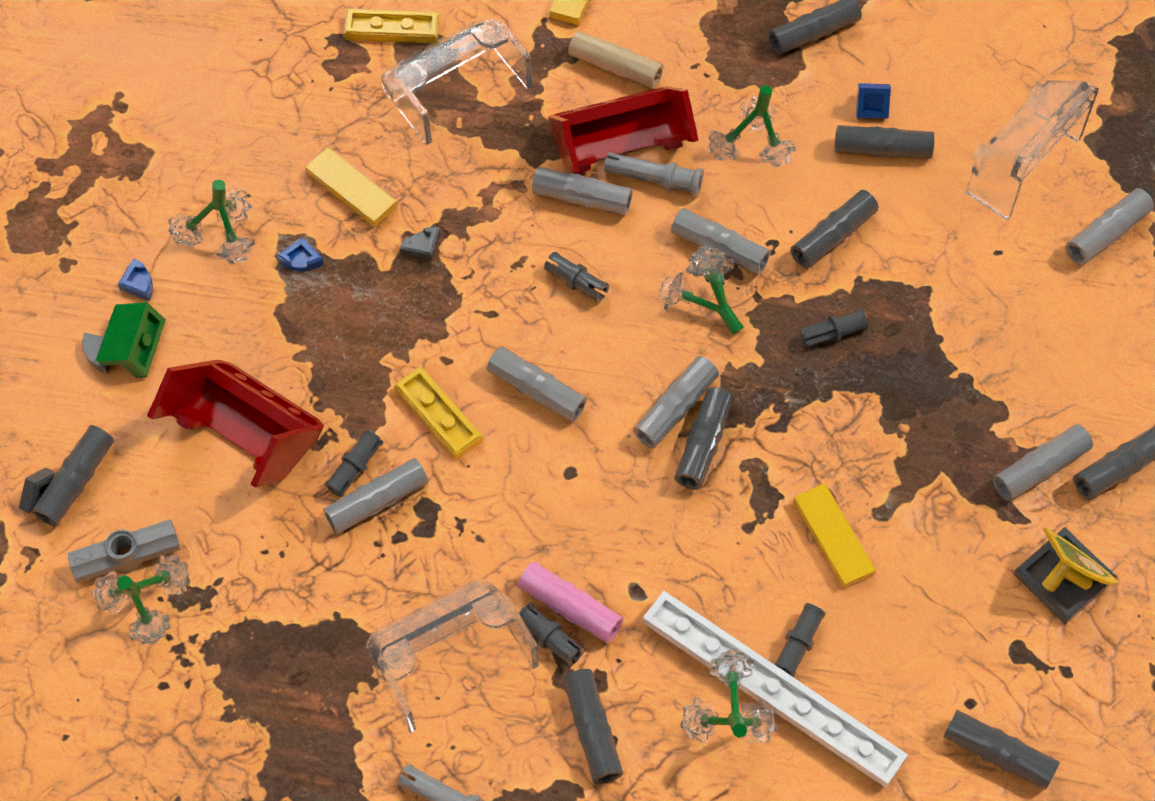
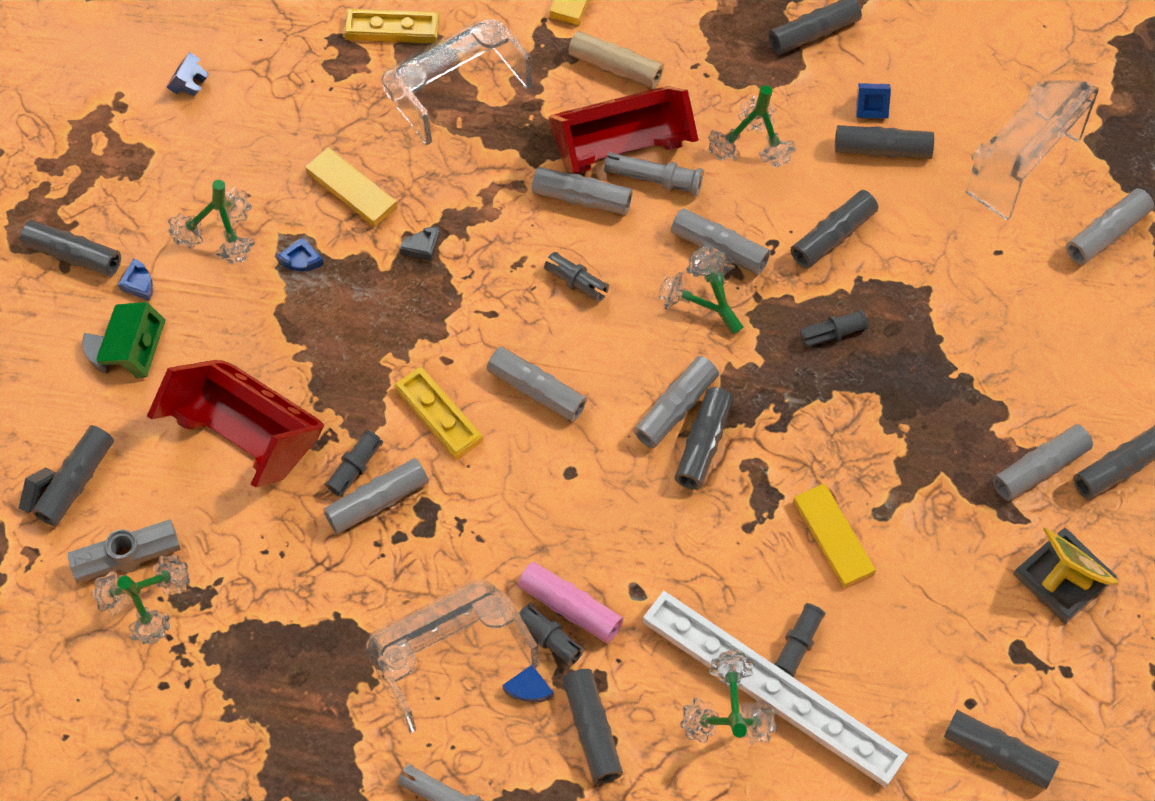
none -> dark grey axle [20,219,121,277]
none -> tile [166,52,208,96]
none -> blue tile [502,665,554,702]

